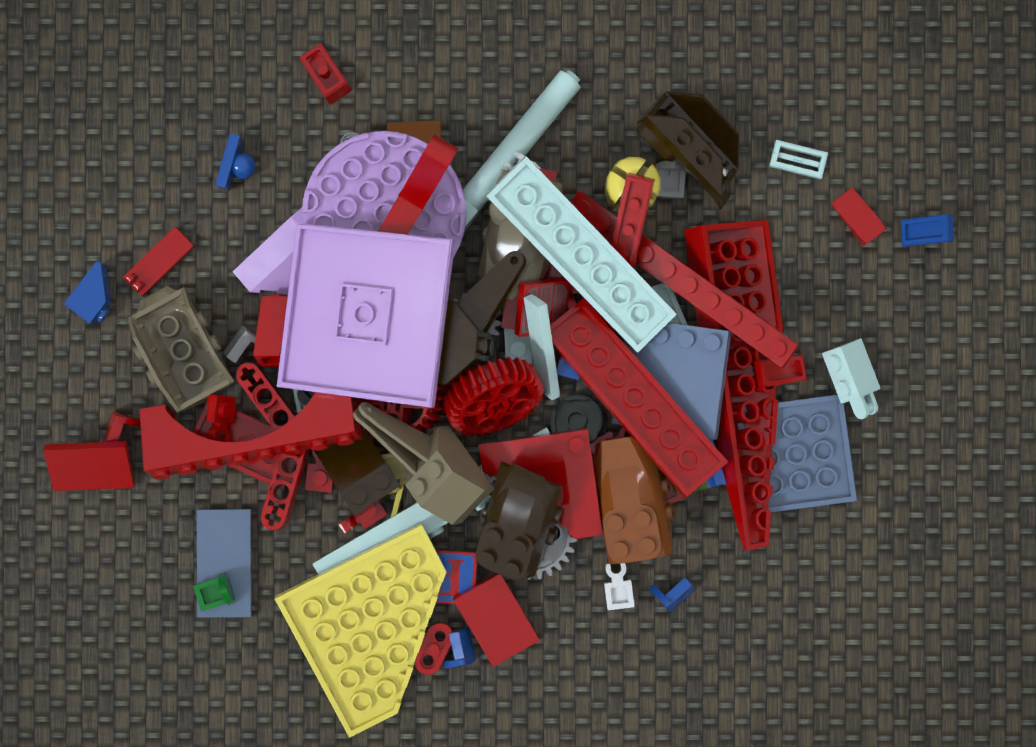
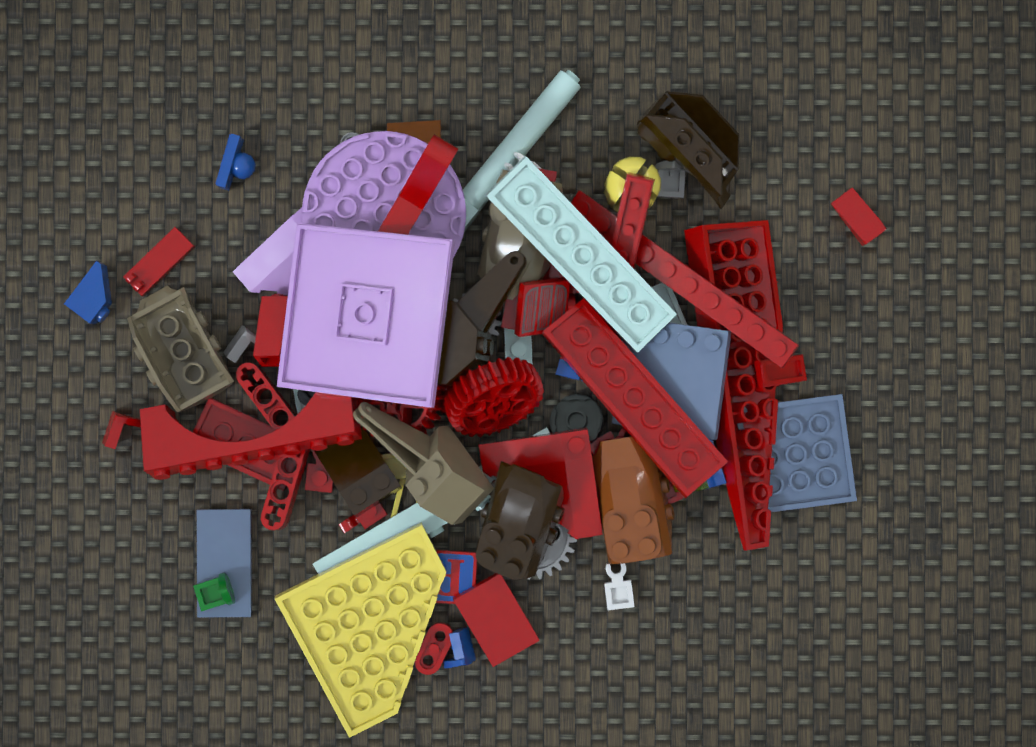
red tile [43,441,135,491] -> none
red plate [206,394,236,442] -> none
red slope [299,43,352,104] -> none
light aqua tile [524,294,560,400] -> none
blue tile [649,578,696,612] -> none
light aqua tile [769,140,828,180] -> none
light aqua brick [822,339,881,419] -> none
blue tile [901,214,954,247] -> none

